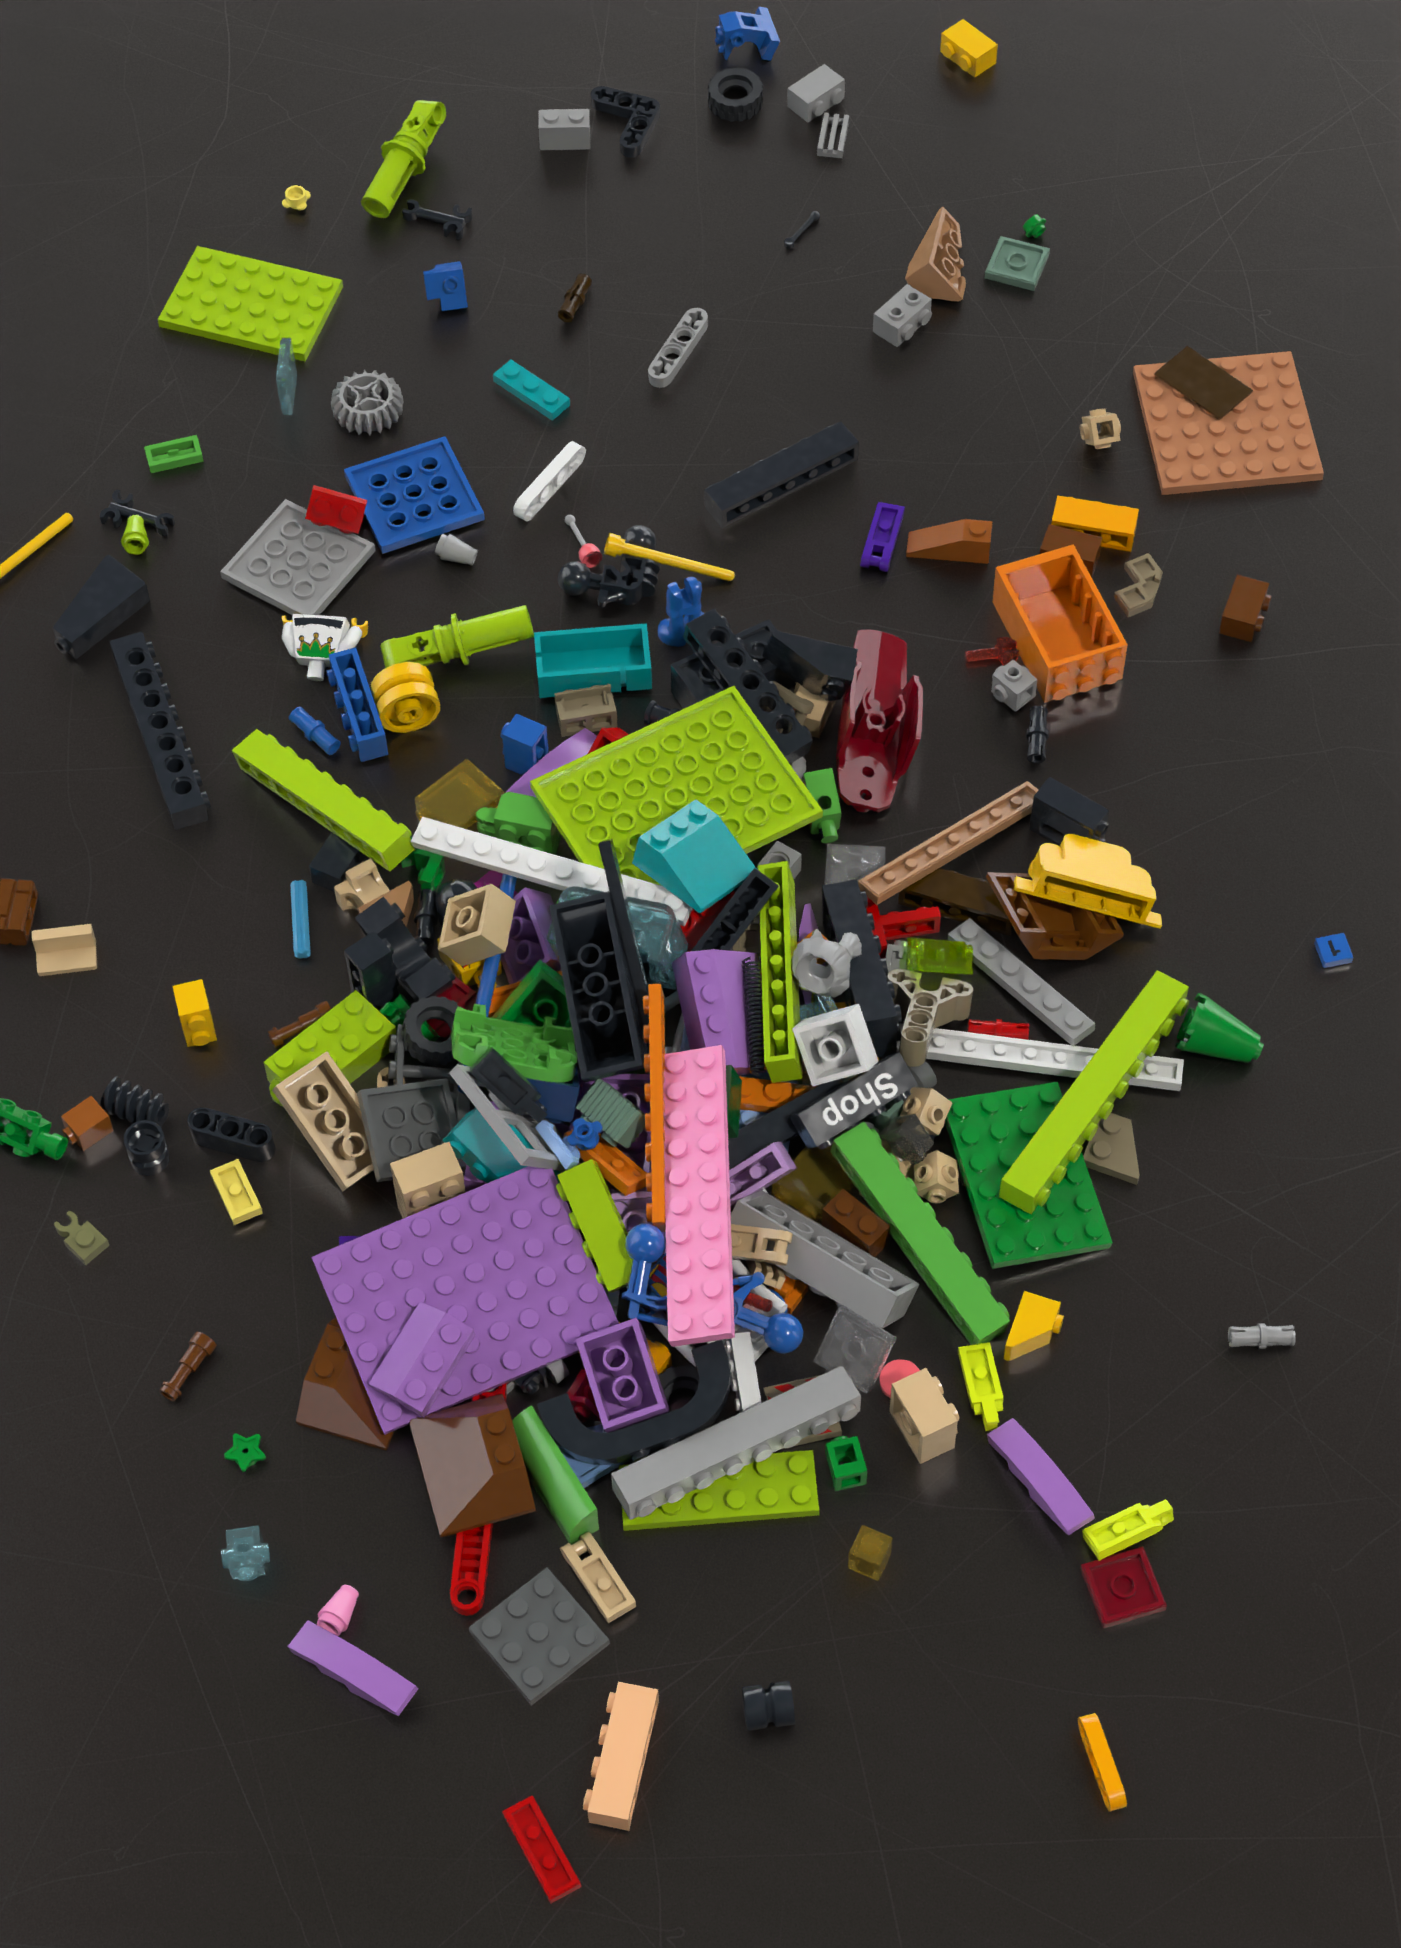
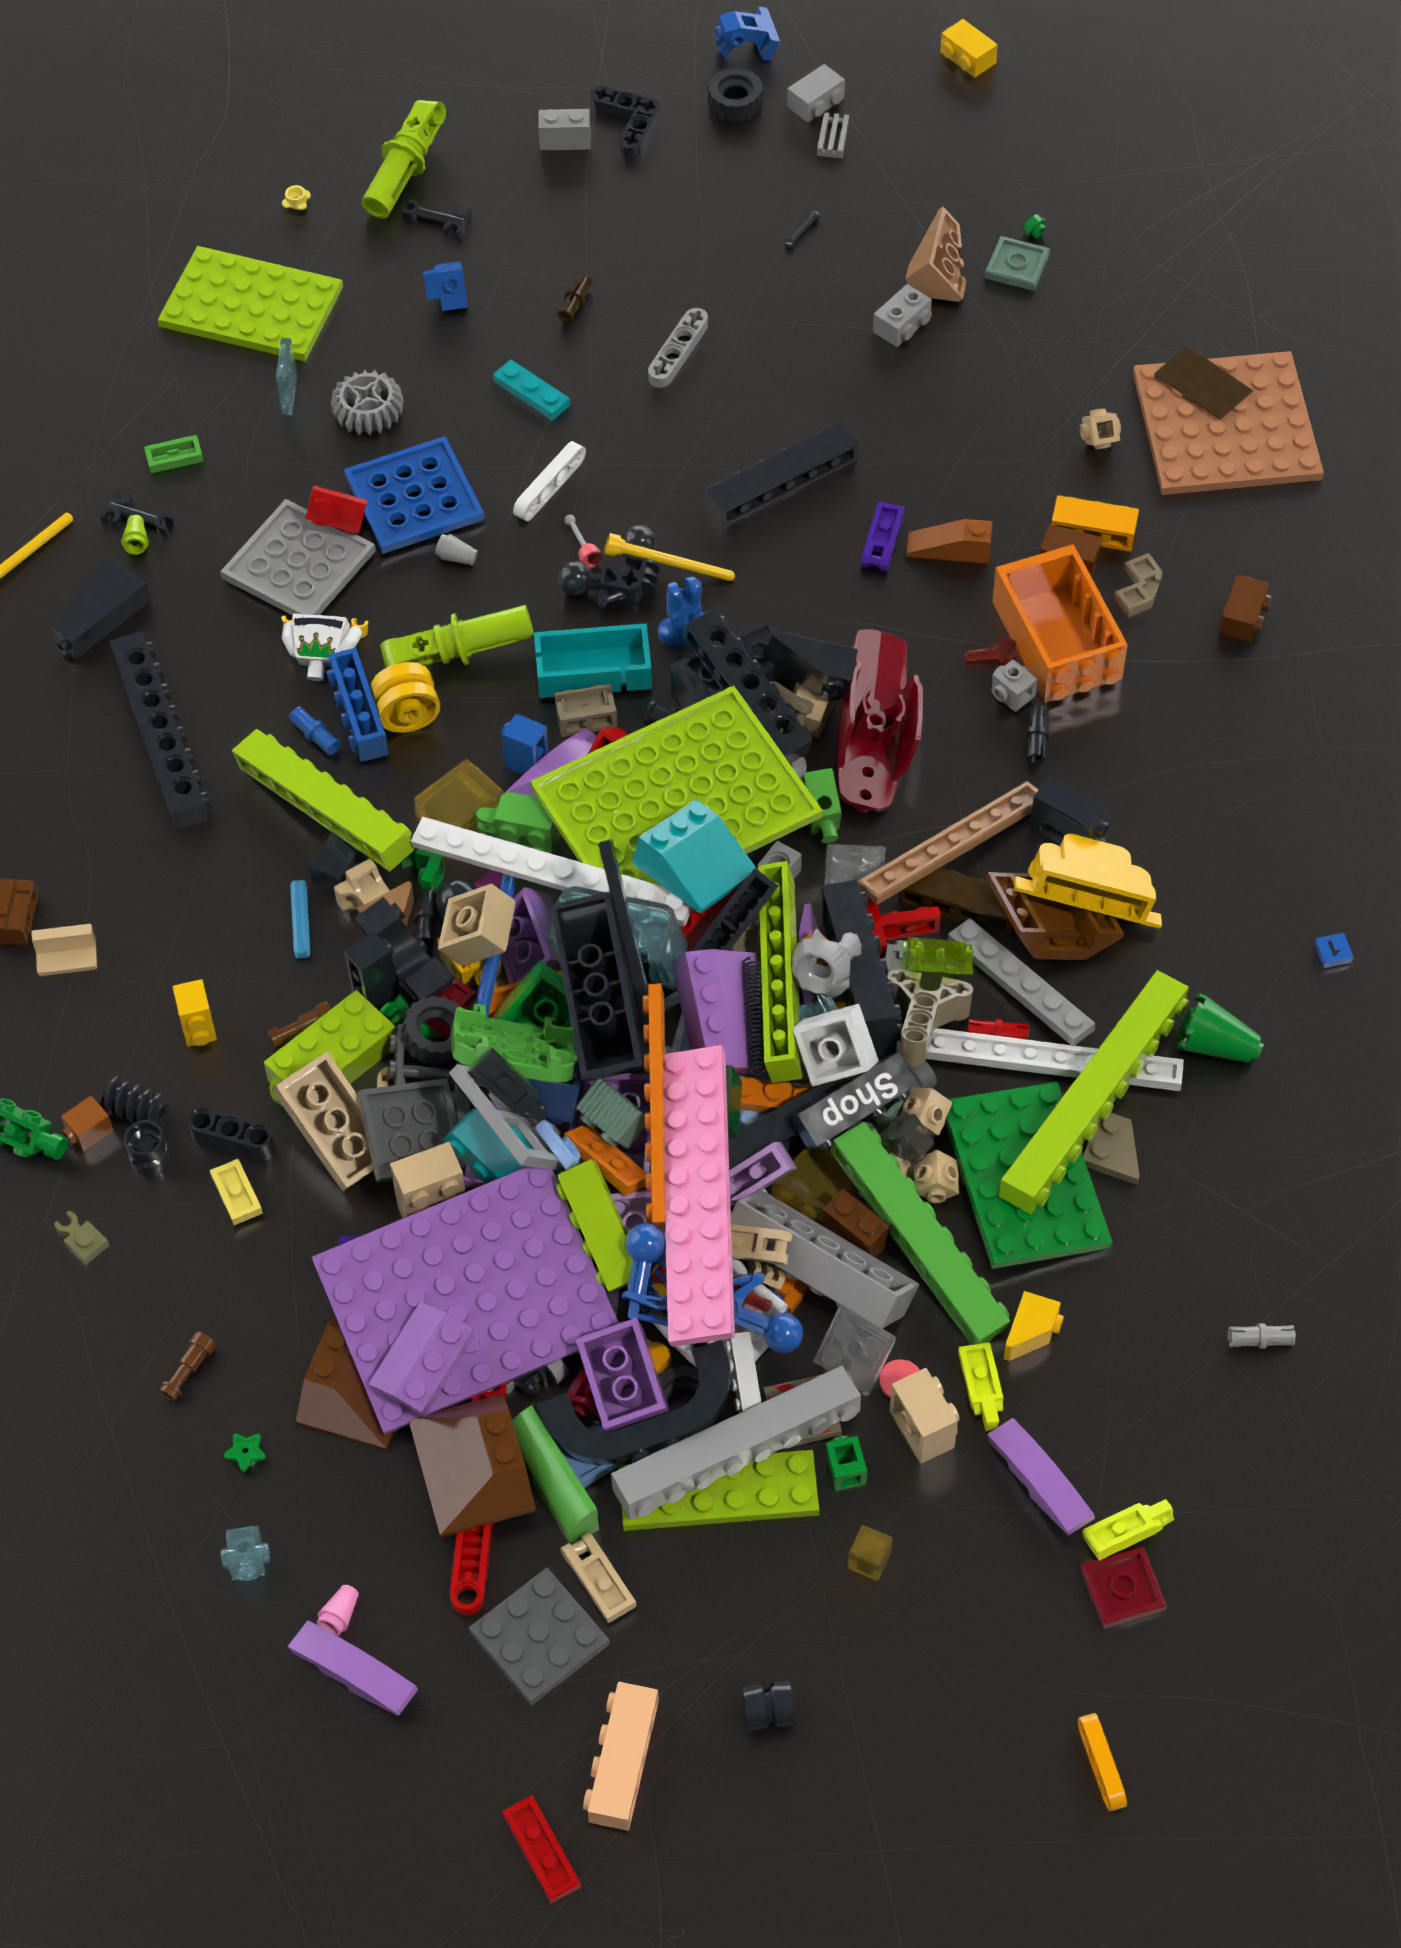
blue plate [567,1118,603,1150] -> none

